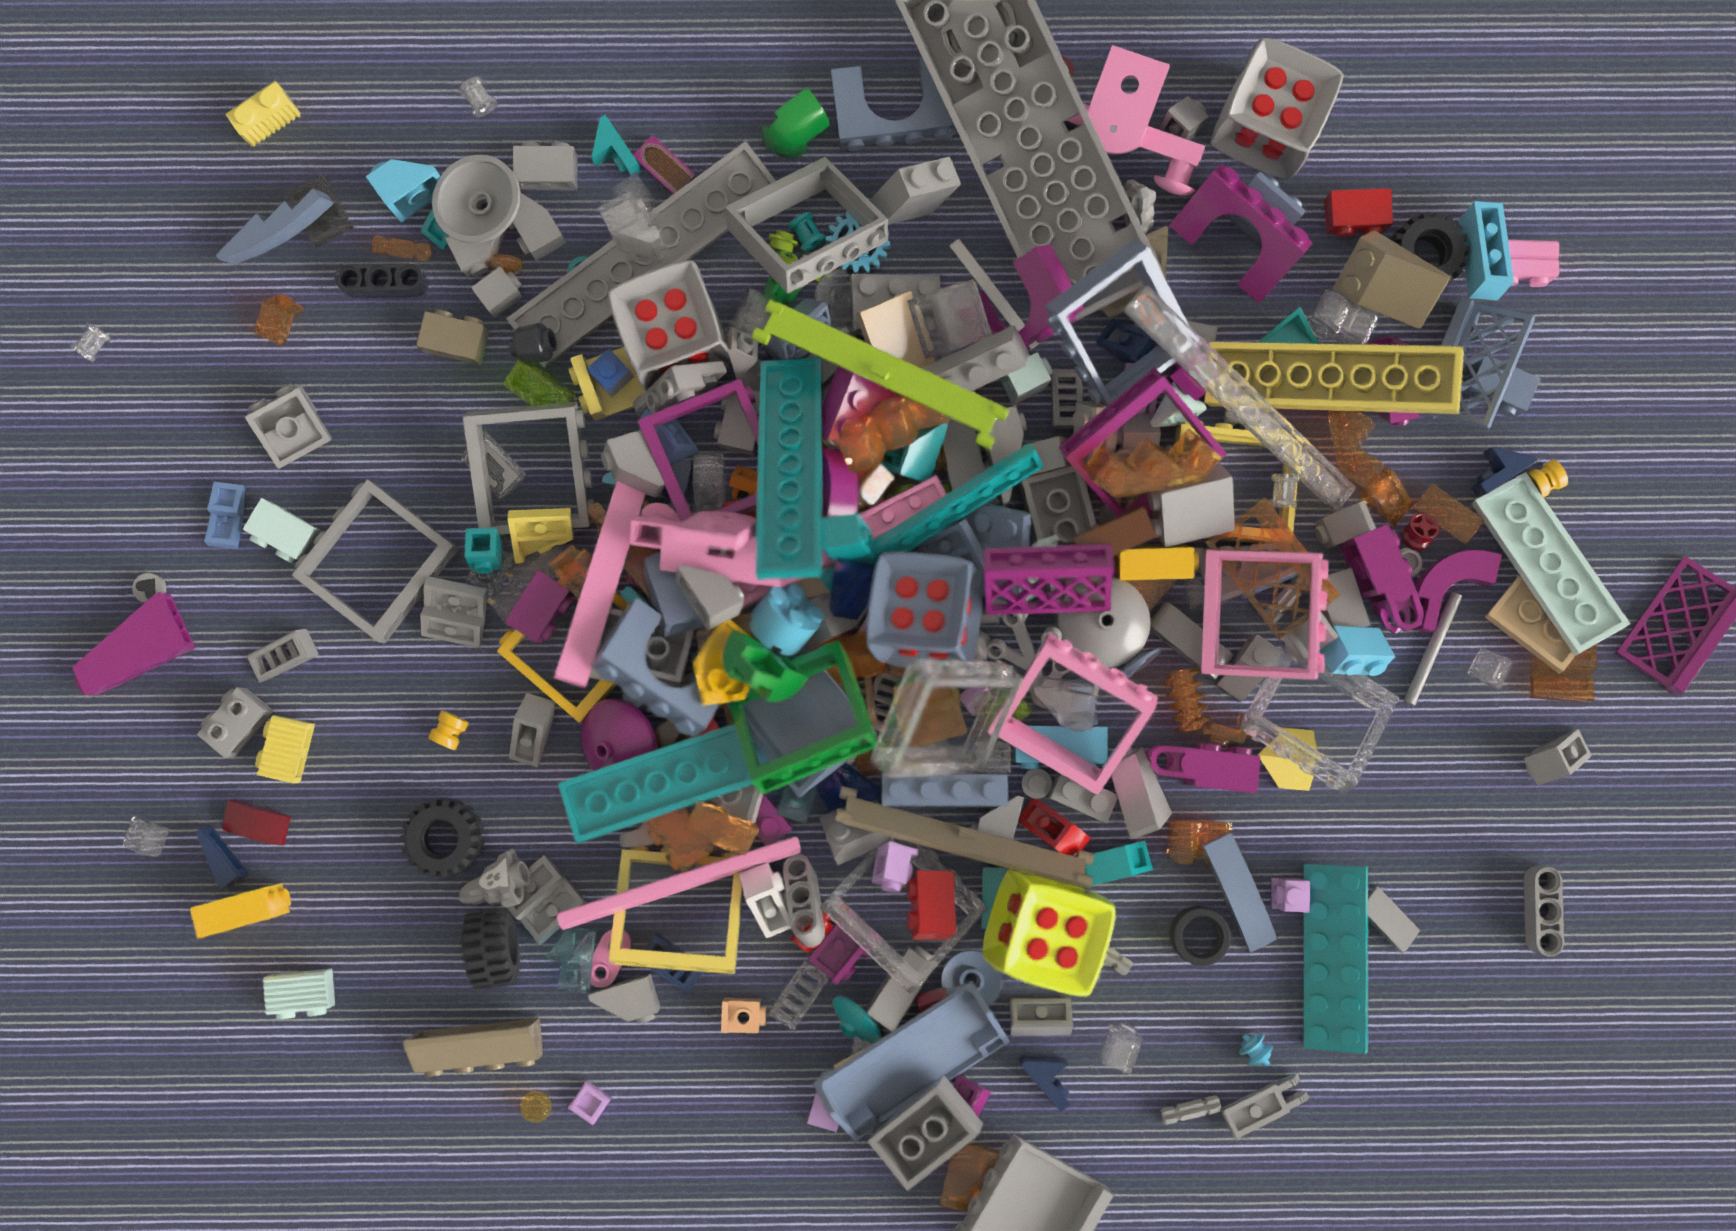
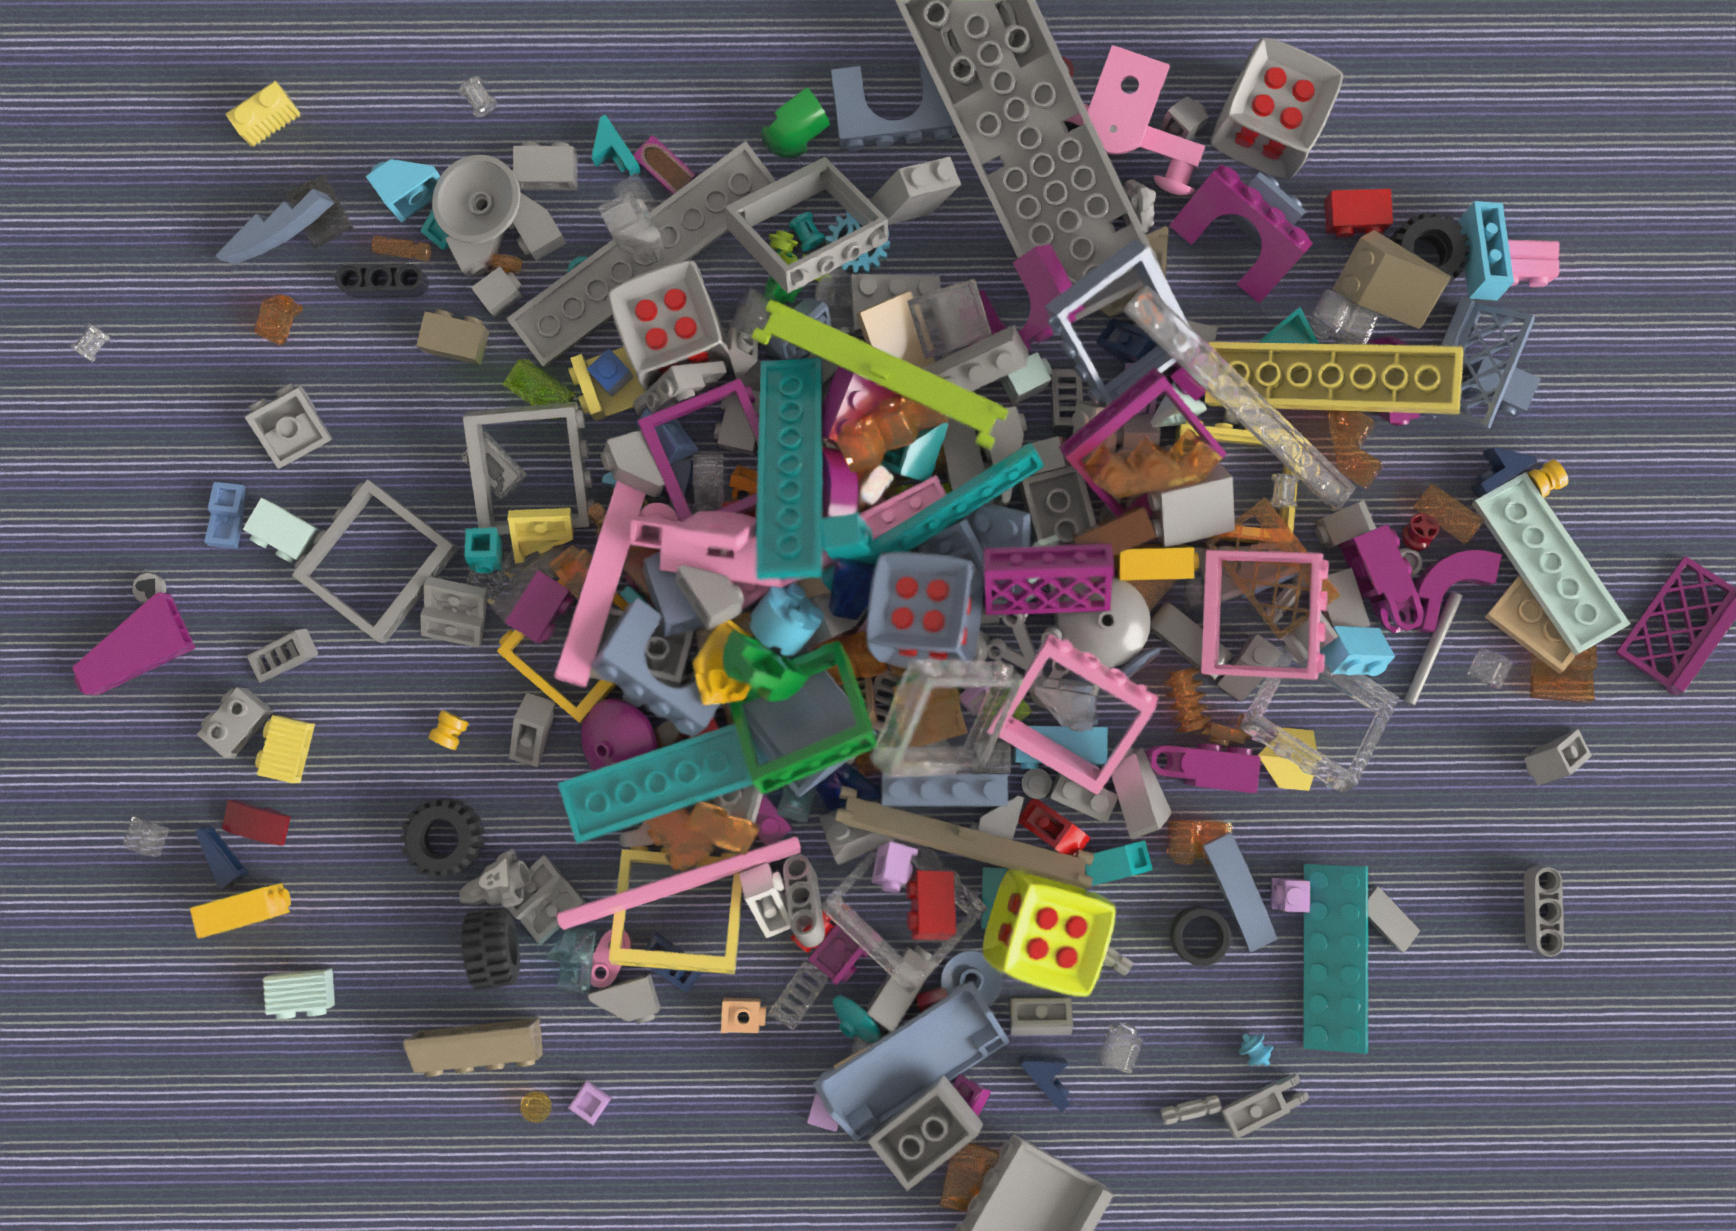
black head [509,323,557,365] -> none
white sticker [950,239,1039,350] -> none
clear orange slope [1359,467,1414,527] -> none

